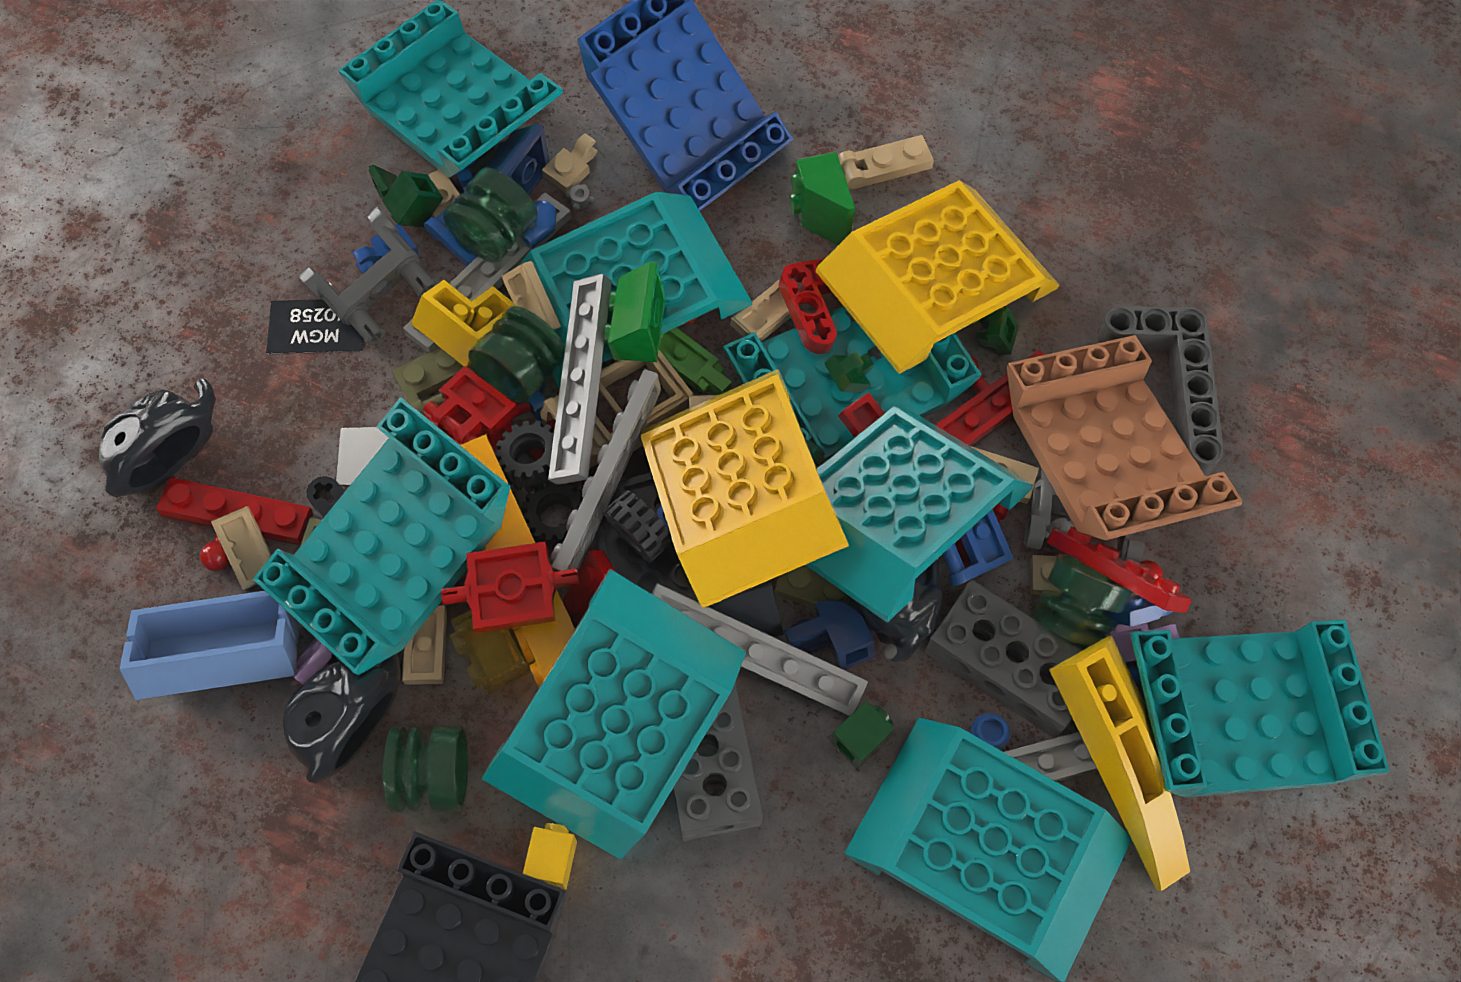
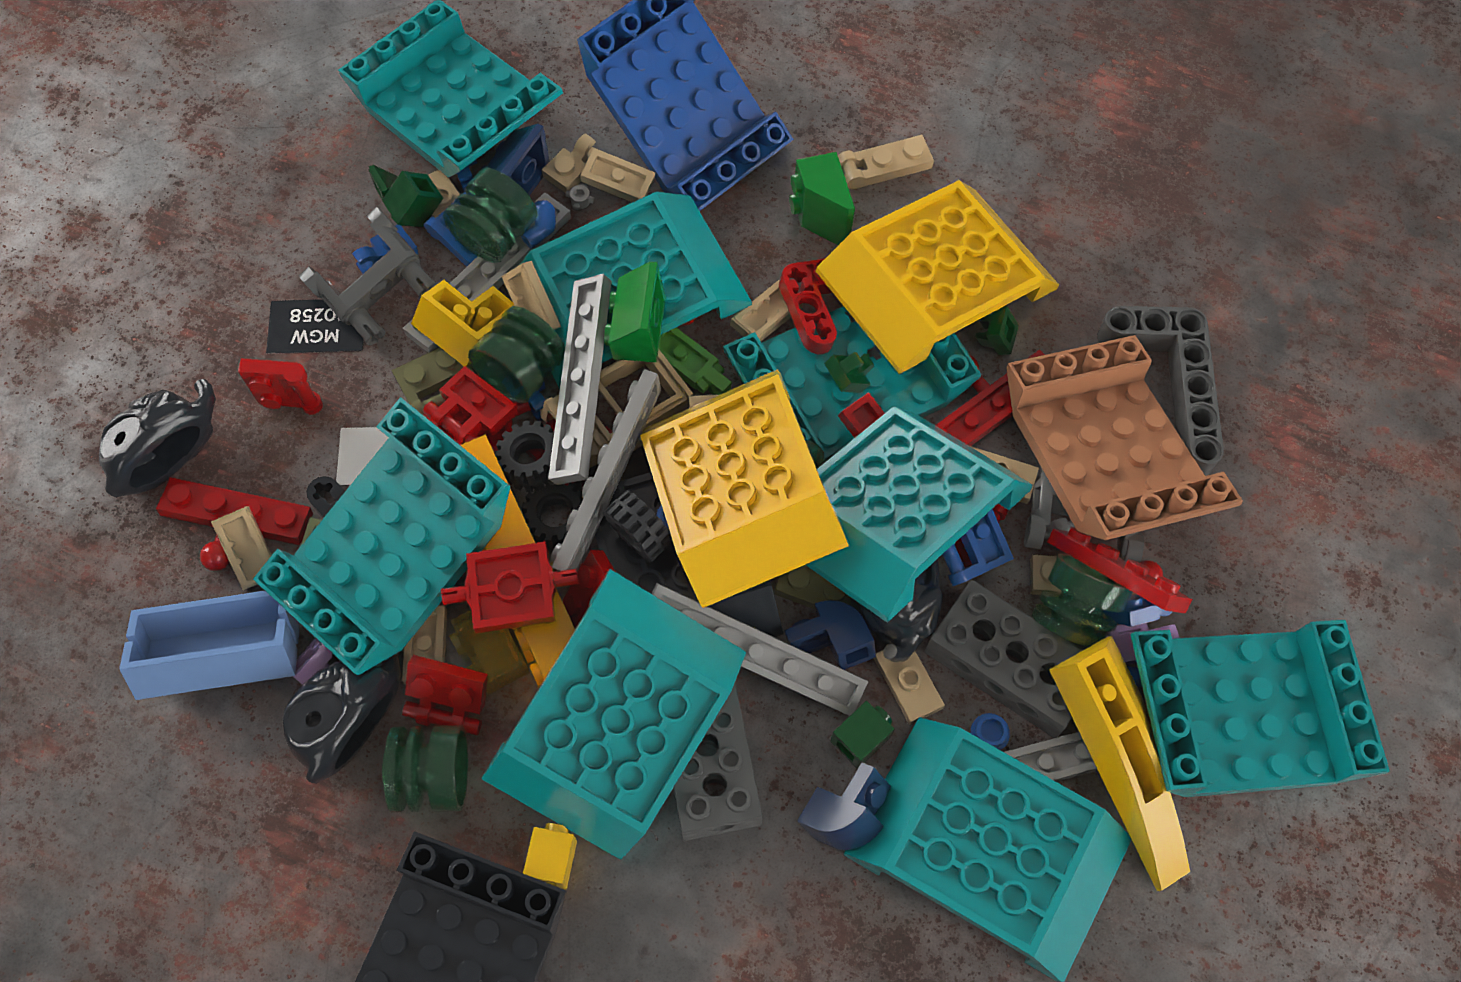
none -> red plate [238,358,323,415]
none -> red plate [402,655,488,735]
none -> tan plate [580,148,655,202]
none -> dark blue brick [797,763,891,850]
none -> tan plate [874,650,945,725]

